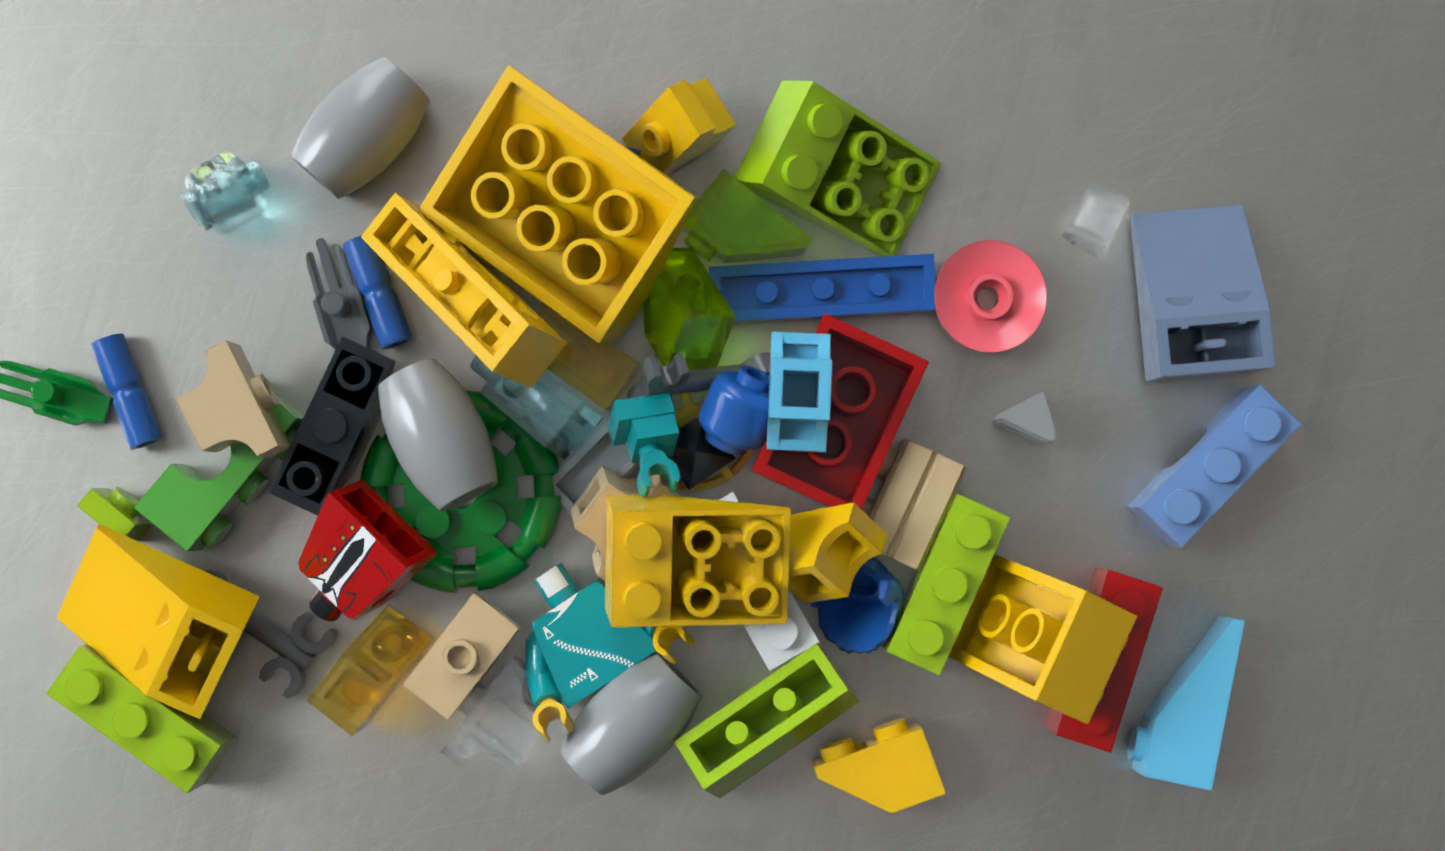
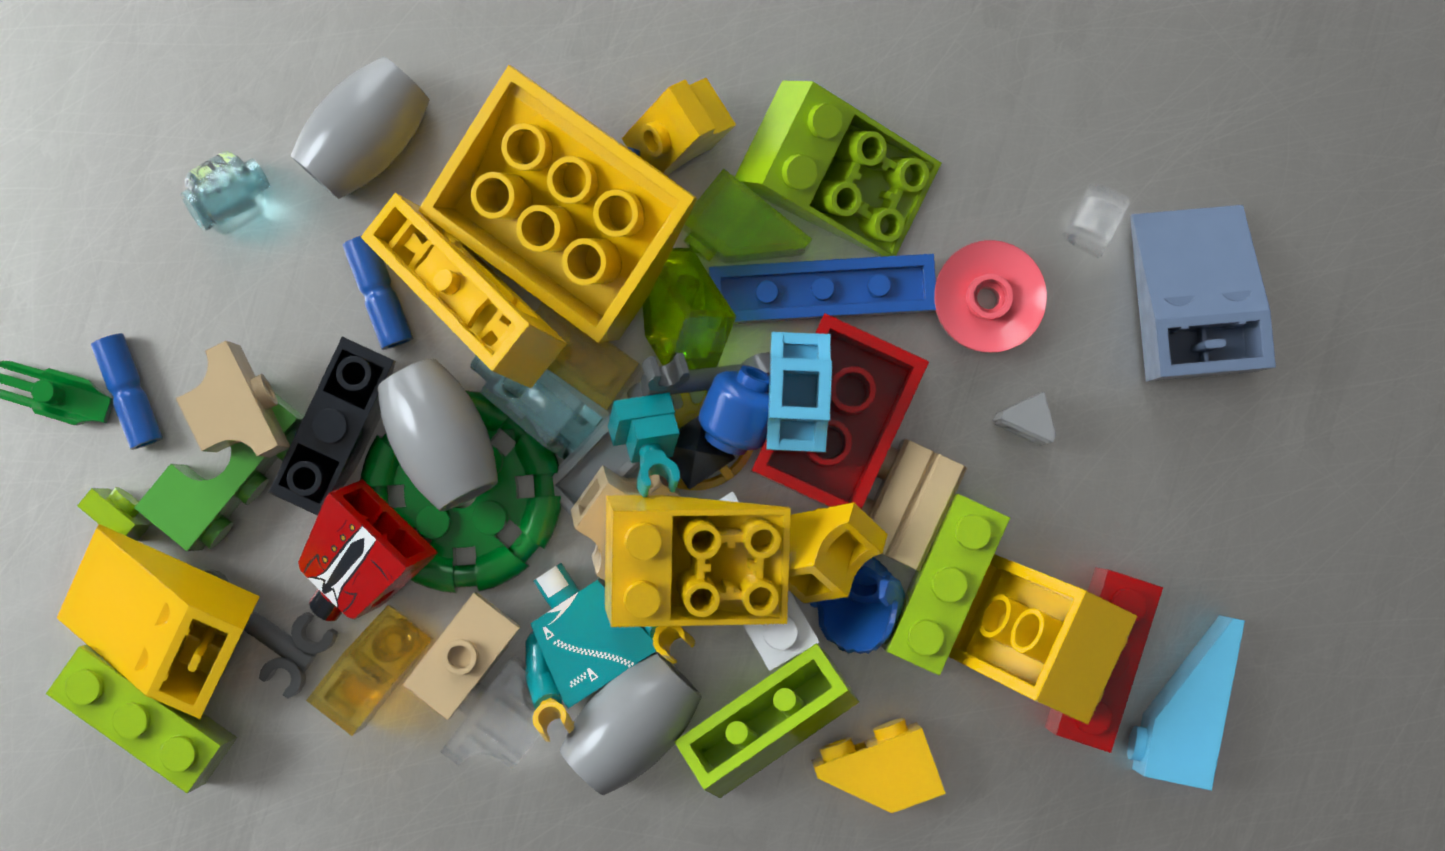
dark grey piece [306,238,371,350] -> none
medium blue arch [1126,384,1301,548] -> none

